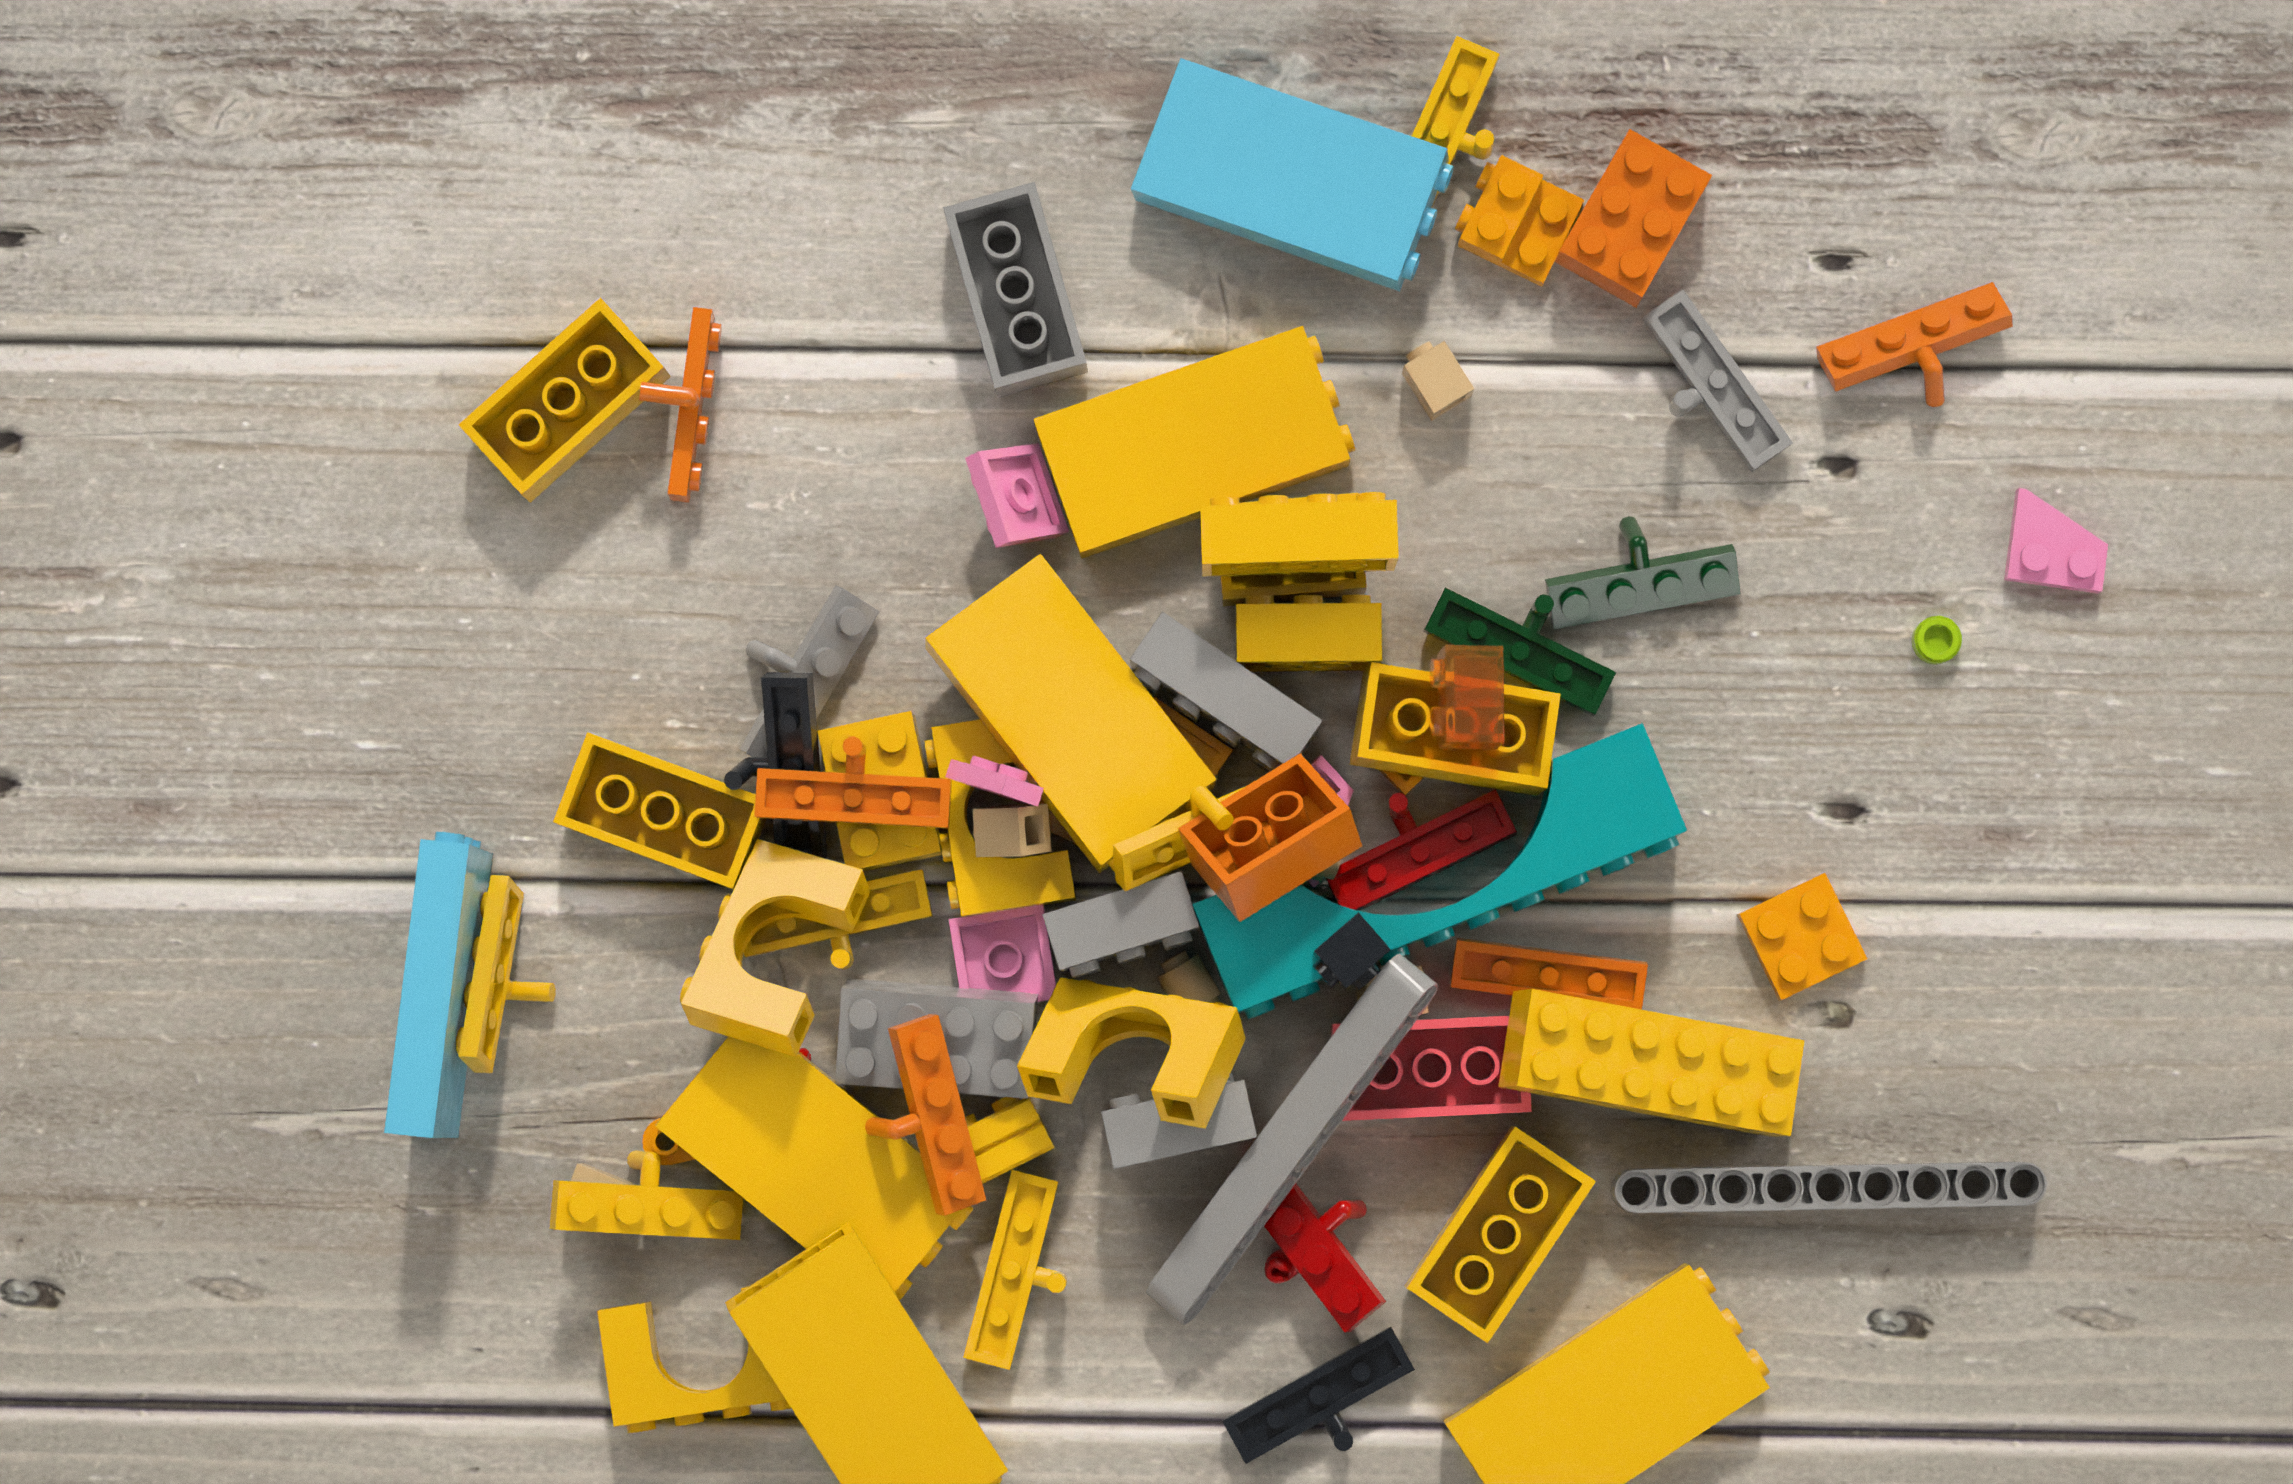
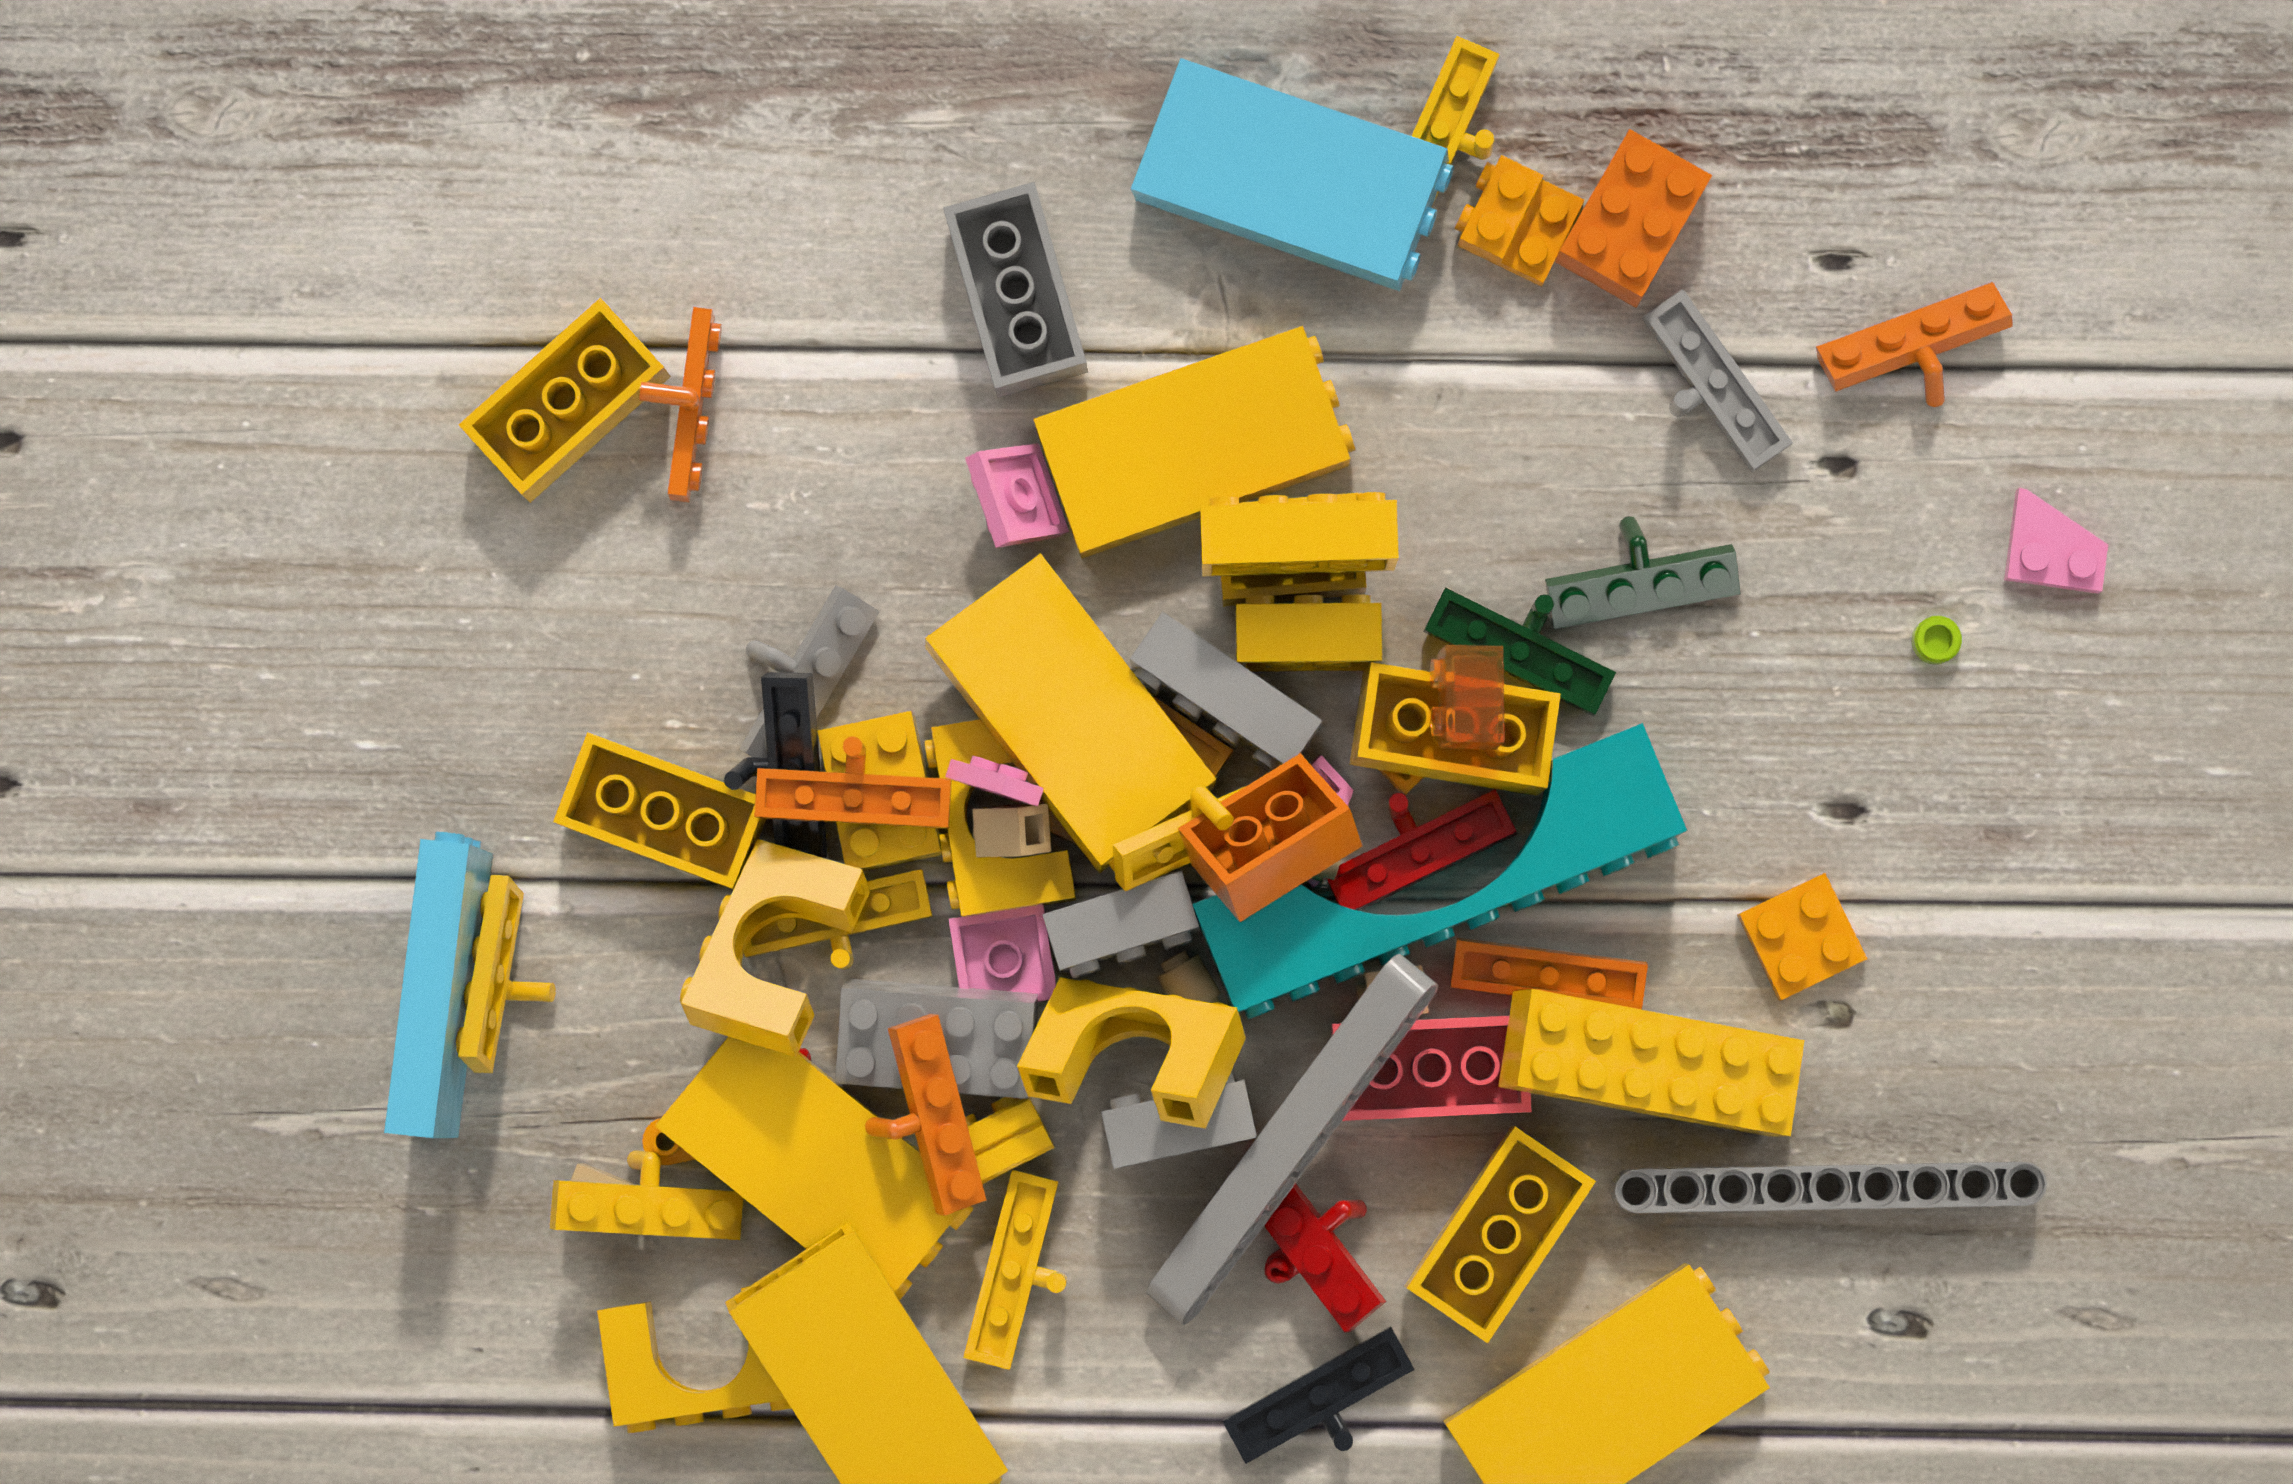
black brick [1313,912,1391,990] -> none
tan brick [1402,341,1474,421] -> none

